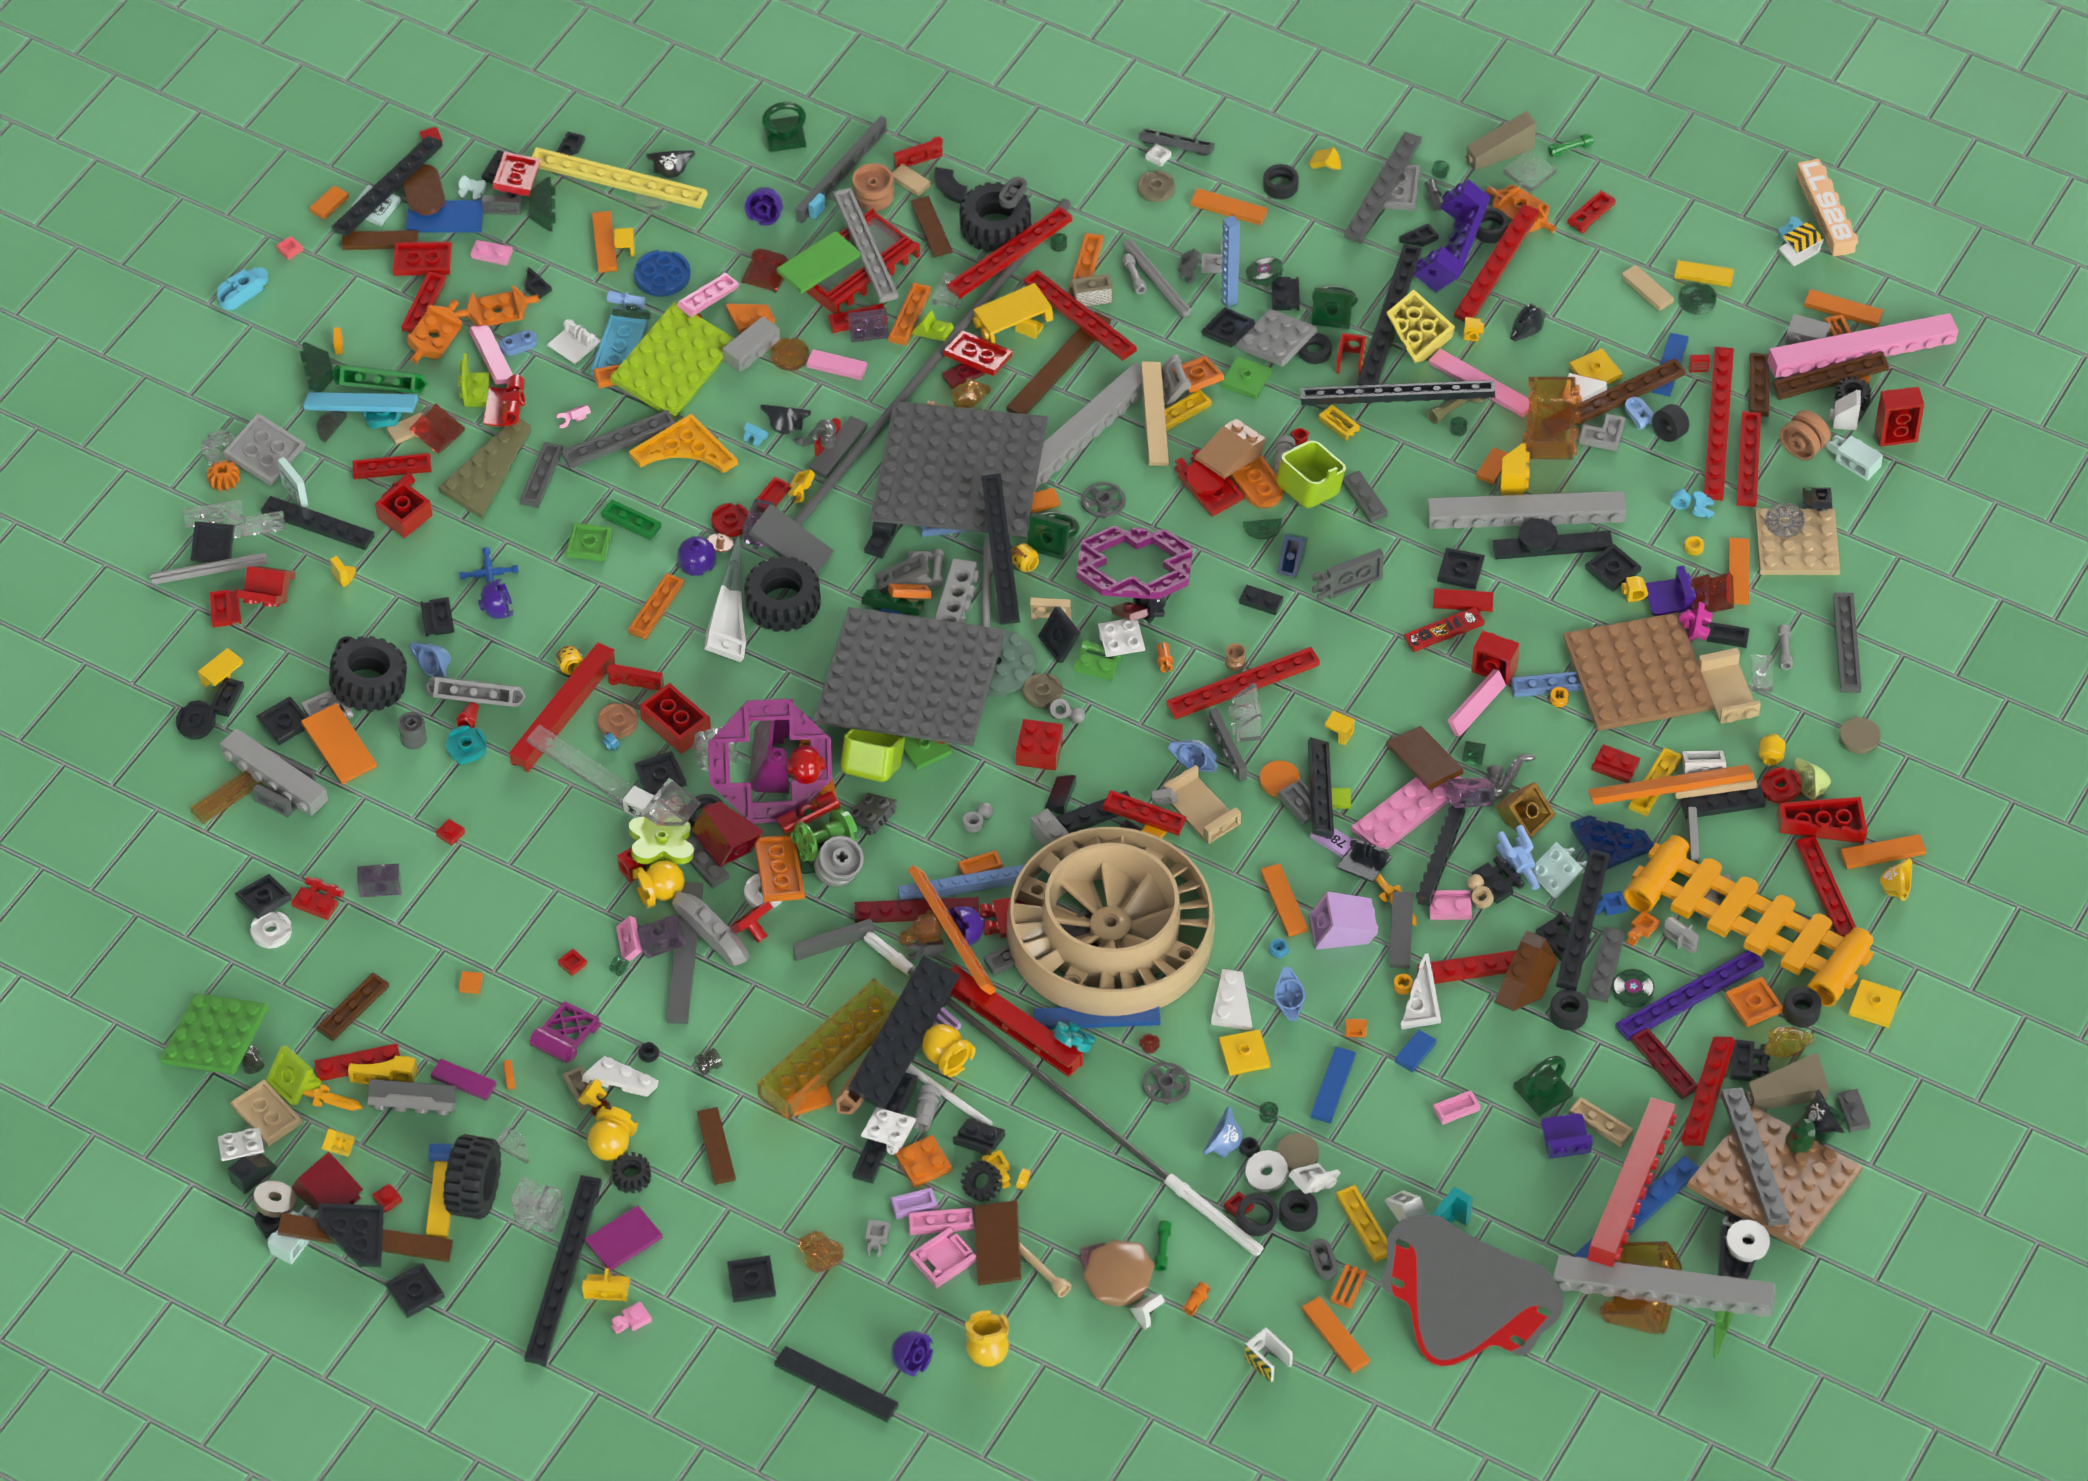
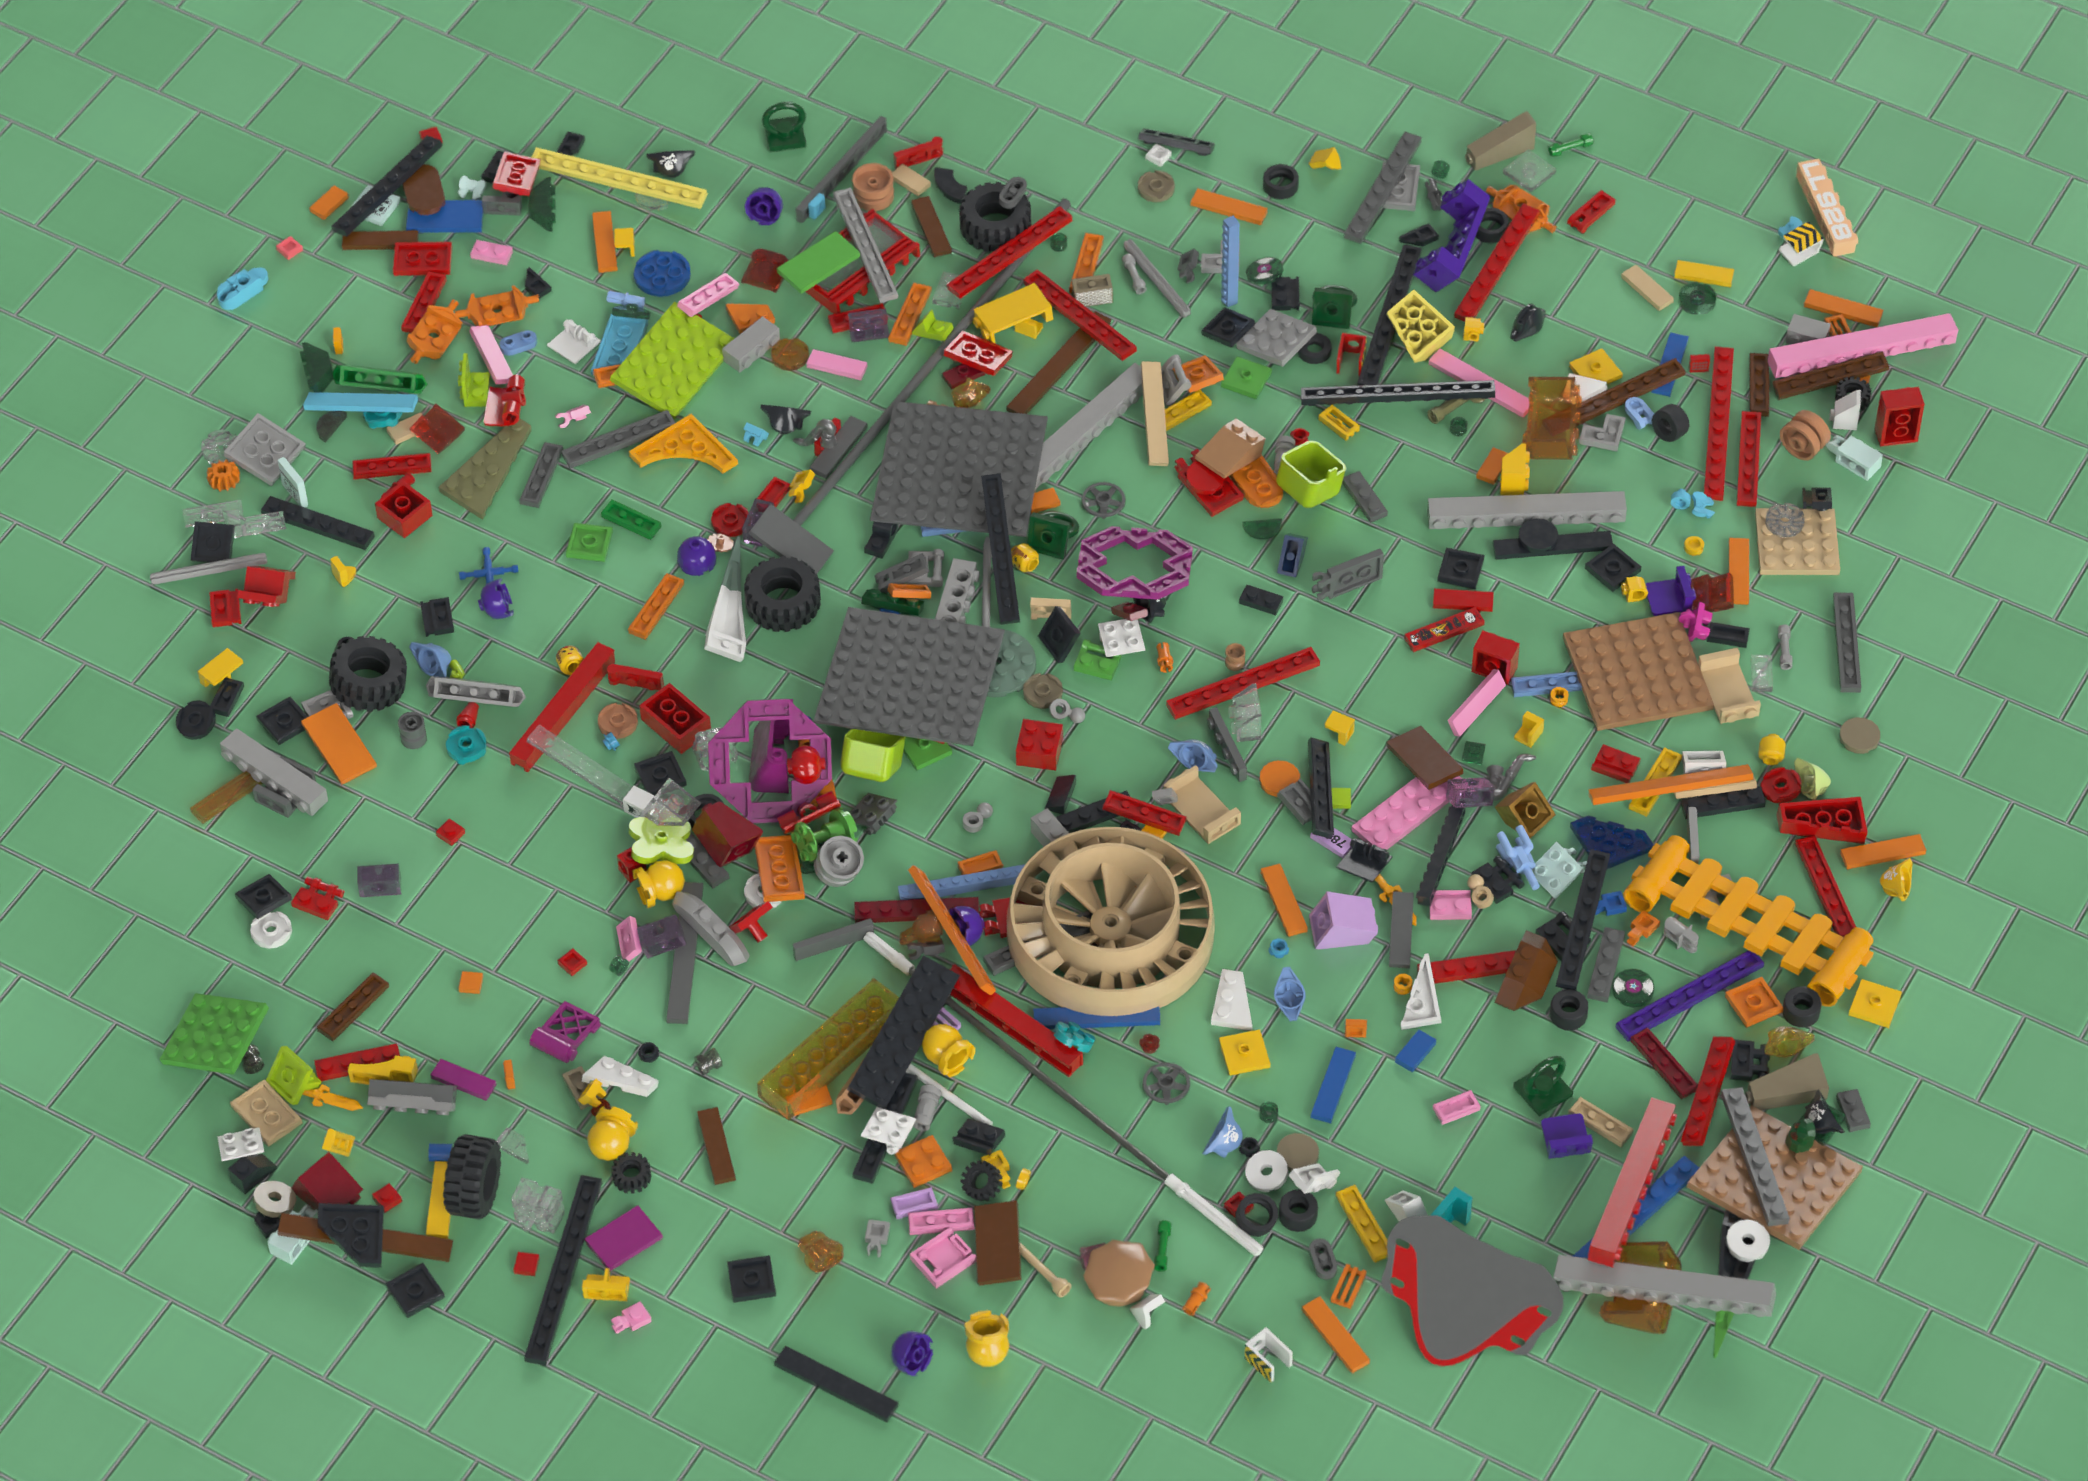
none -> lime arm [449,660,465,679]
none -> red tile [514,1252,540,1277]
none -> yellow panel [1514,711,1544,748]

